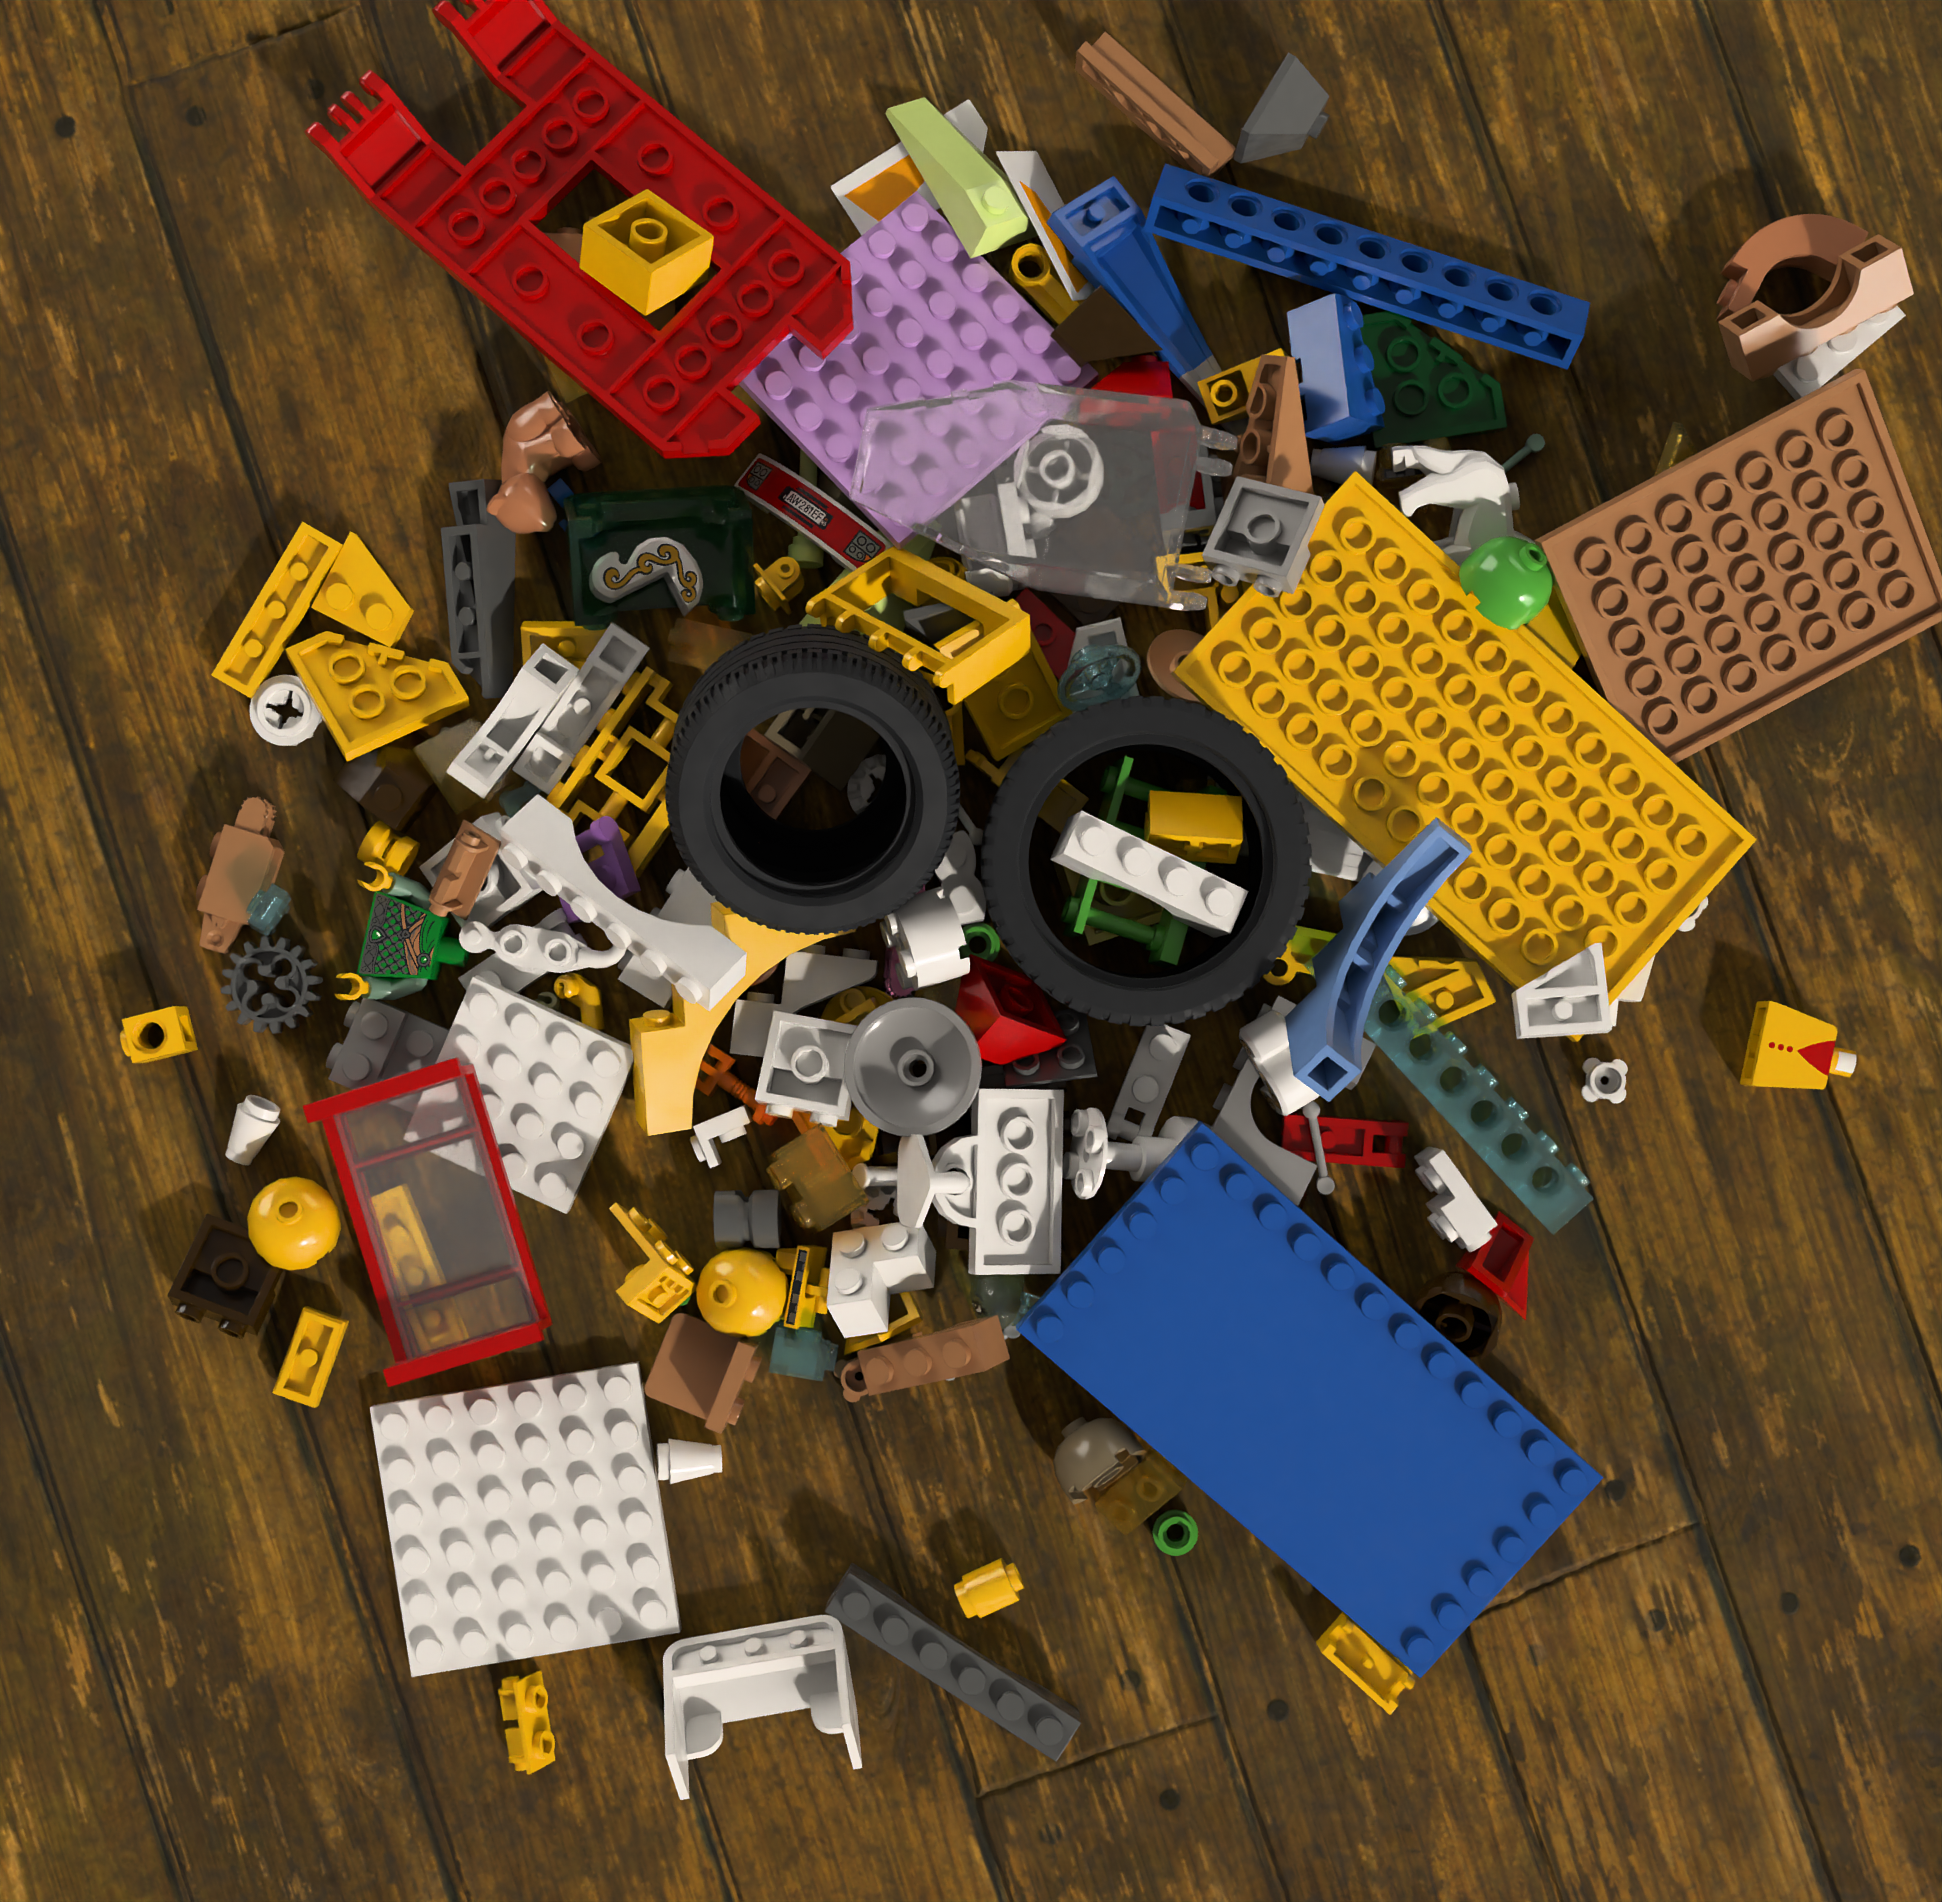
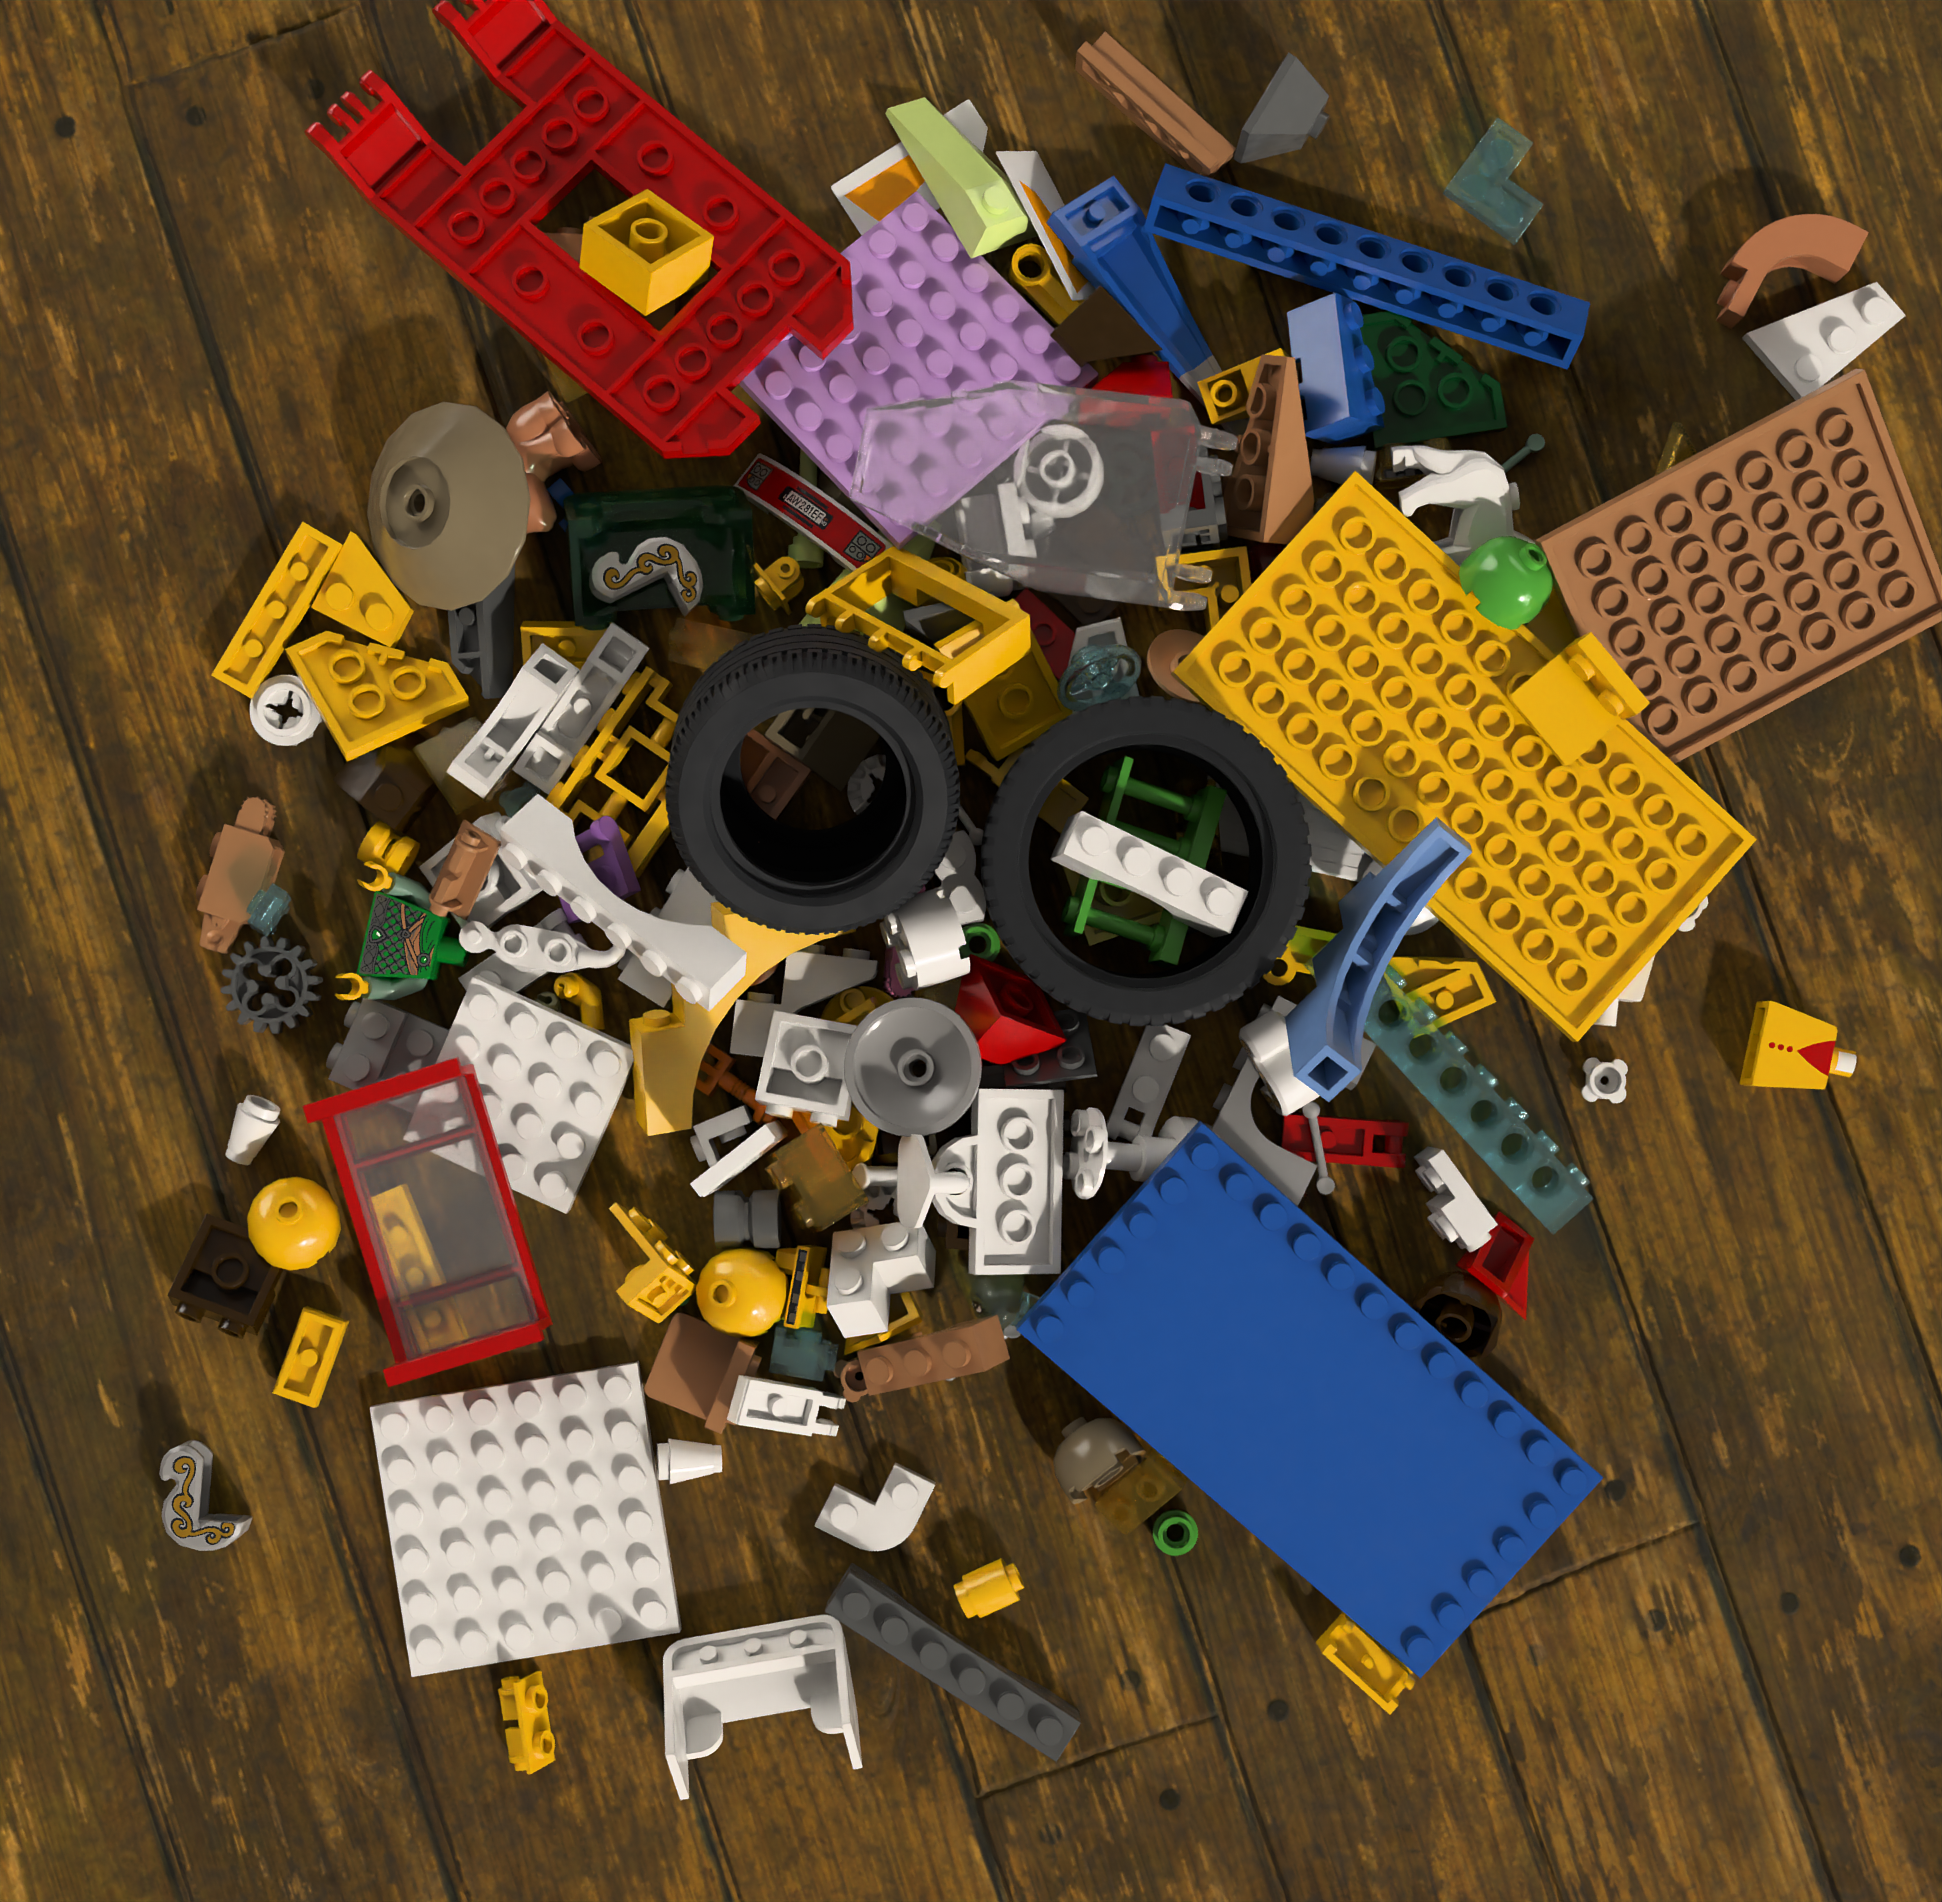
yellow brick [120,1006,198,1063] -> none
yellow hinge [1144,790,1243,864] -> none
light grey plate [1202,476,1325,598] -> none
white wing [1512,943,1612,1039] -> none
medium nougat arch [1718,234,1914,382] -> none
none -> light grey animal [159,1440,253,1551]
none -> dark tan dish [367,402,531,611]
none -> white tile [690,1120,788,1197]
none -> white hinge [727,1375,846,1436]
none -> white plate [815,1462,936,1551]
none -> clear light blue plate [1443,117,1544,245]
none -> yellow bracket [1508,632,1650,766]

